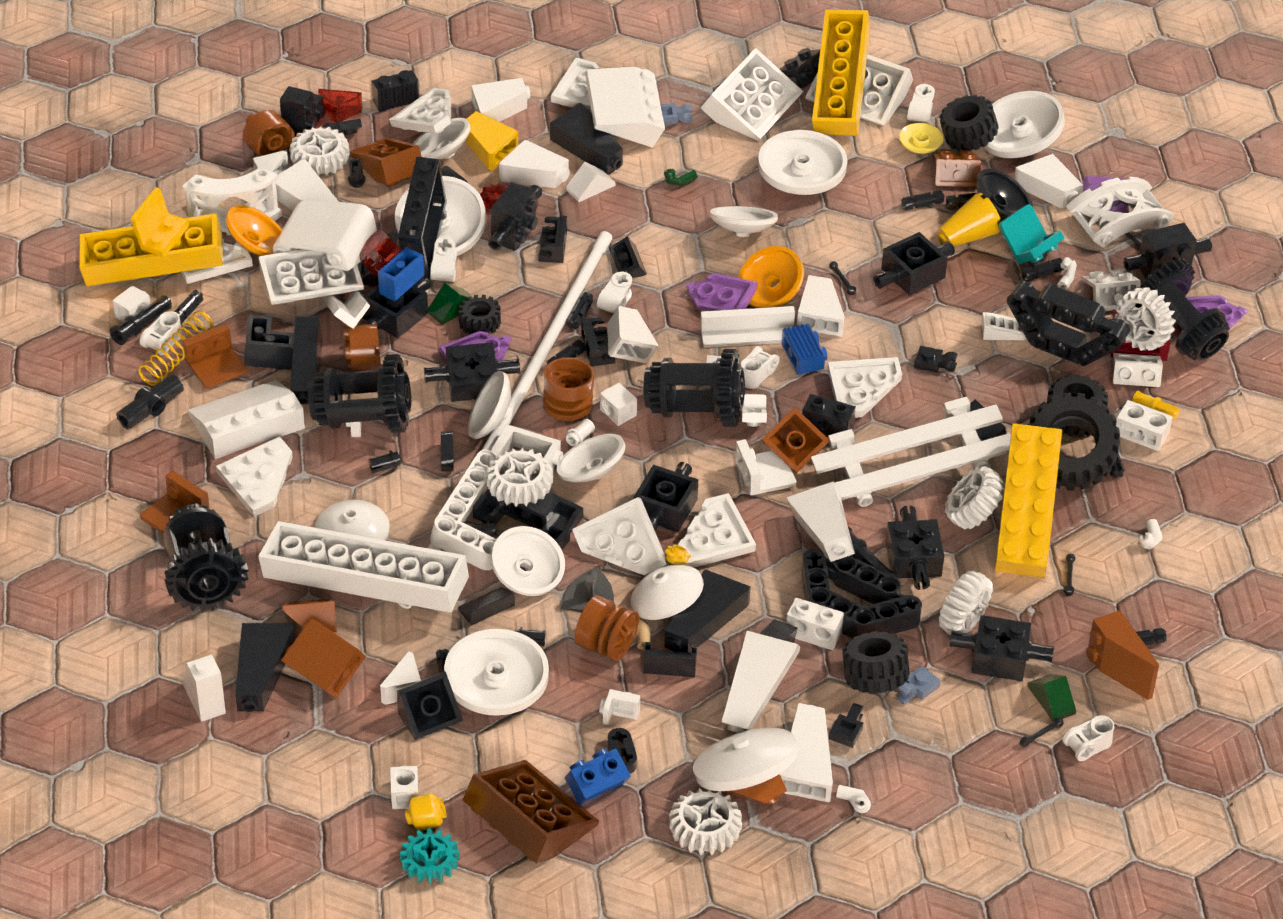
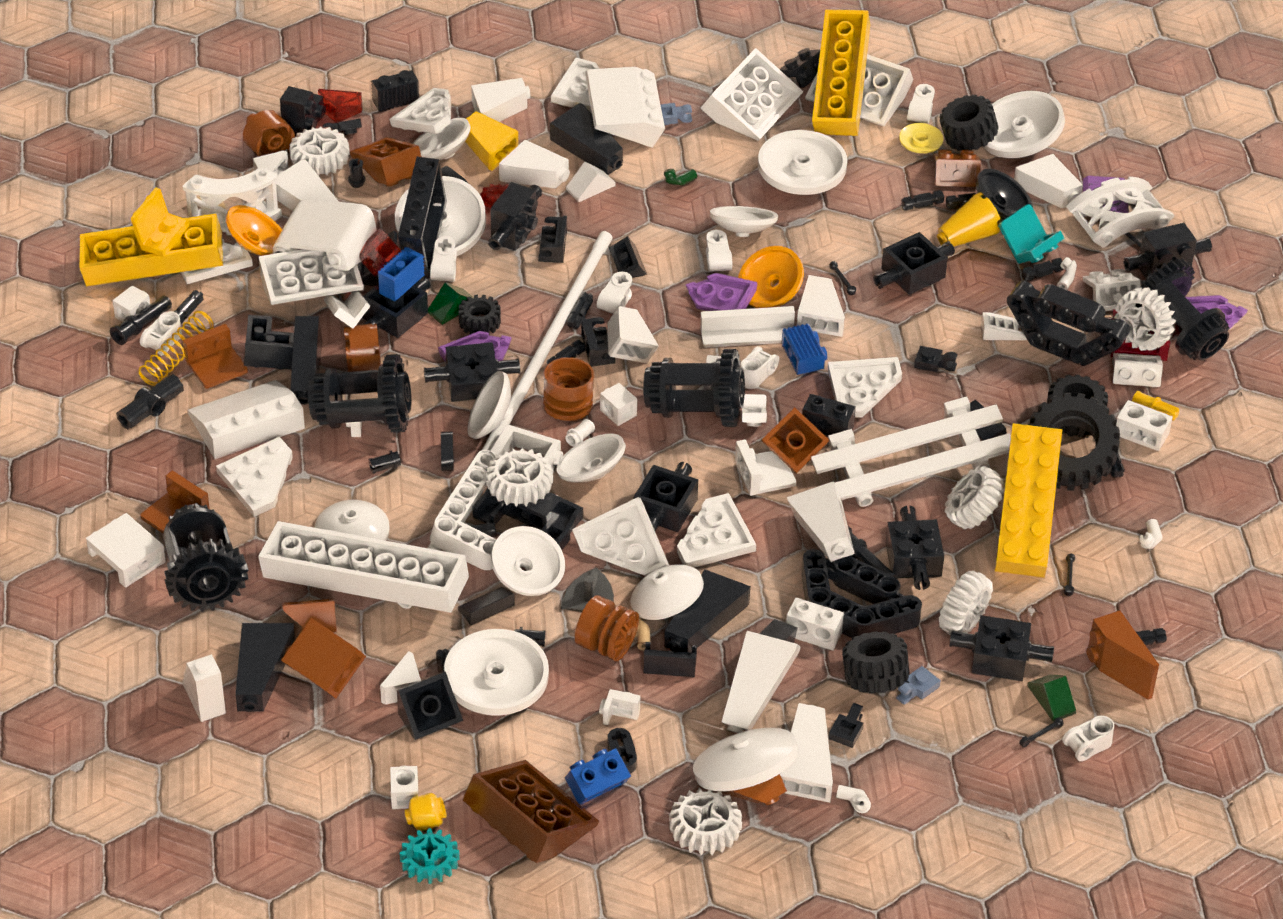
yellow plate [665,545,691,565] -> none
none -> white panel [86,513,166,588]
none -> white piece [706,230,732,272]

